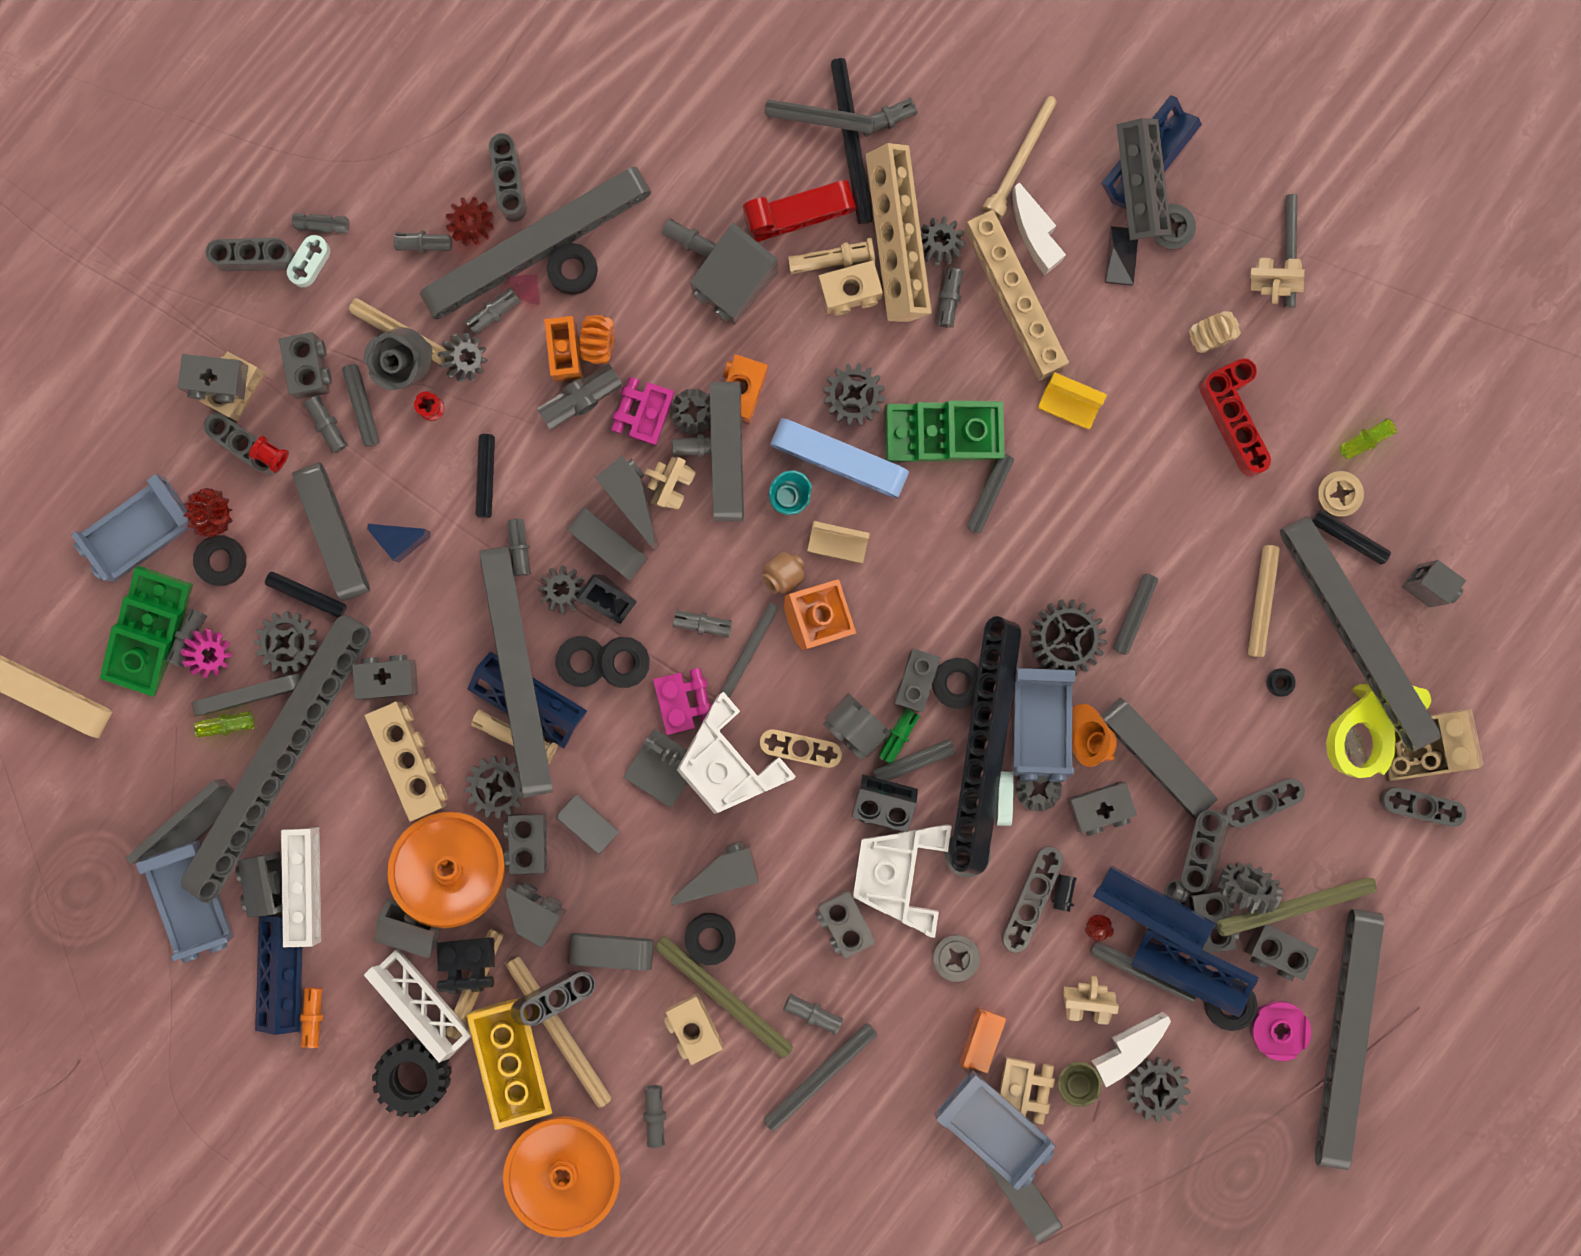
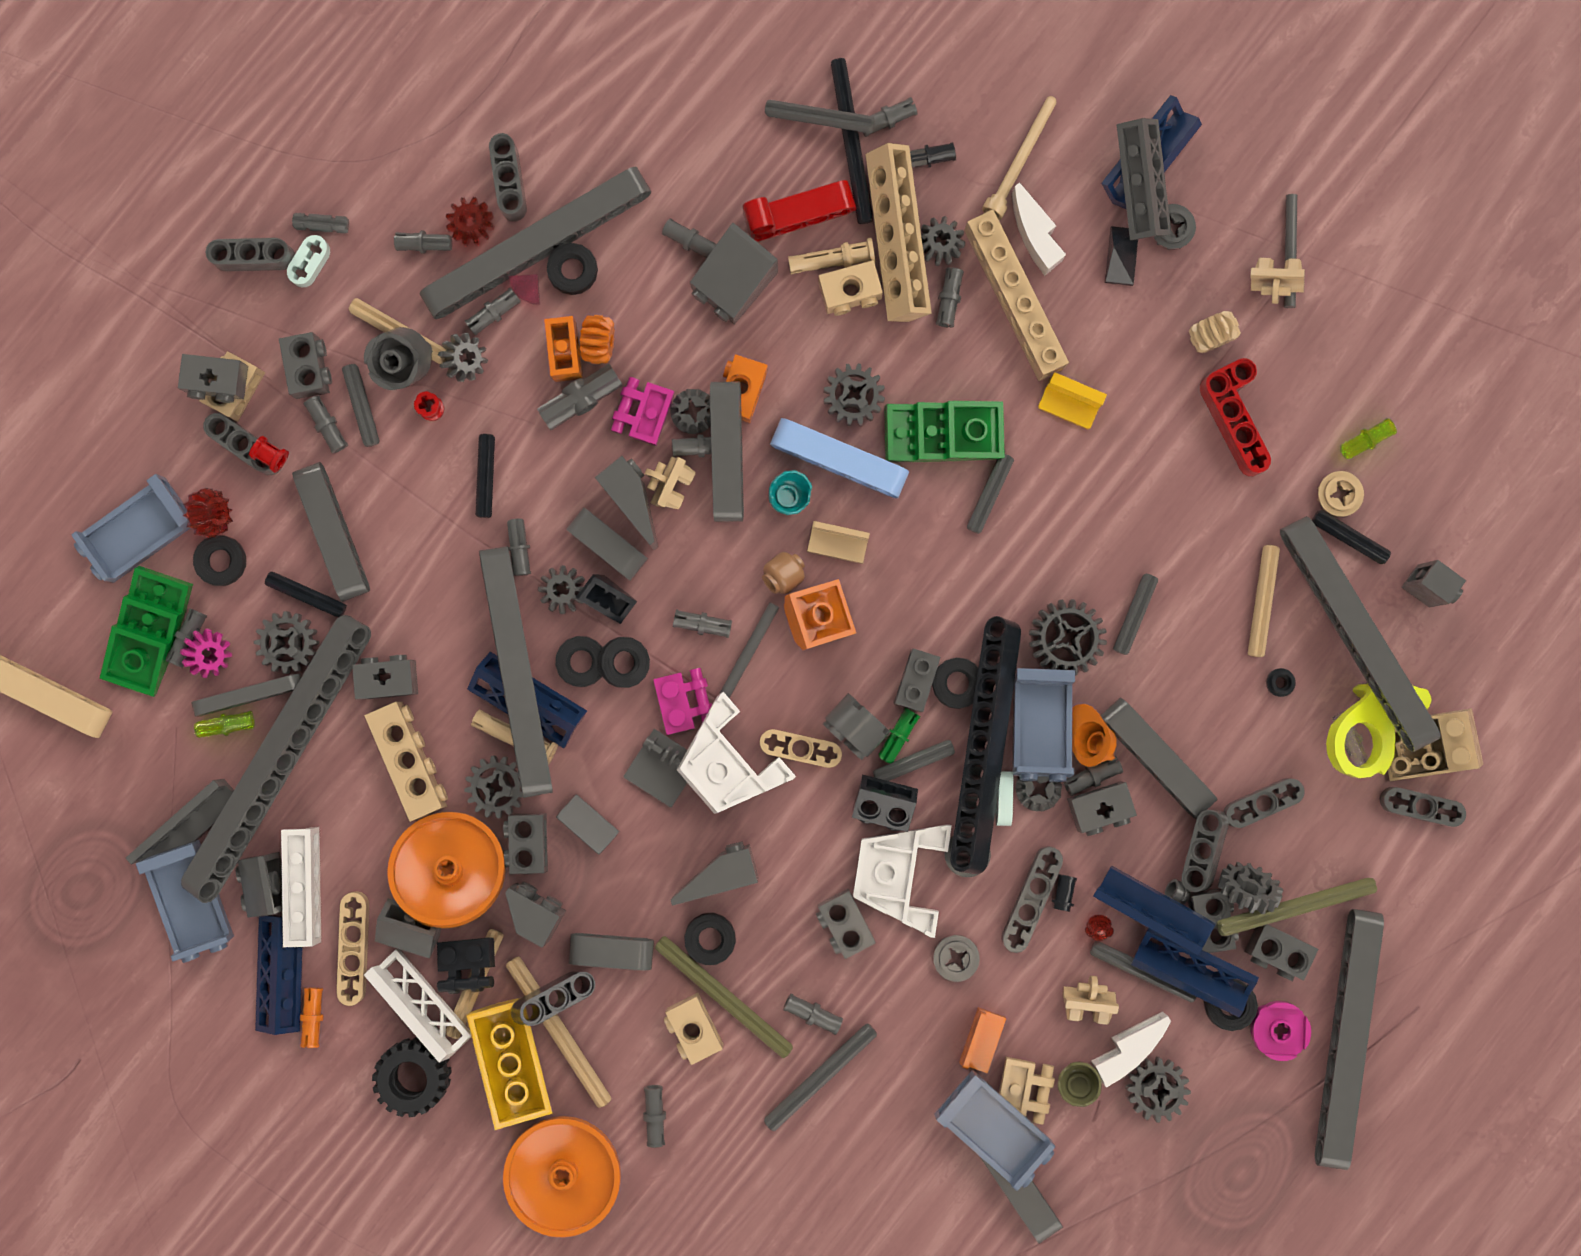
dark blue slope [367,524,431,563] -> none
none -> tan beam [337,891,369,1006]
none -> black axle [910,142,956,168]
none -> dark grey pin [1063,756,1123,796]

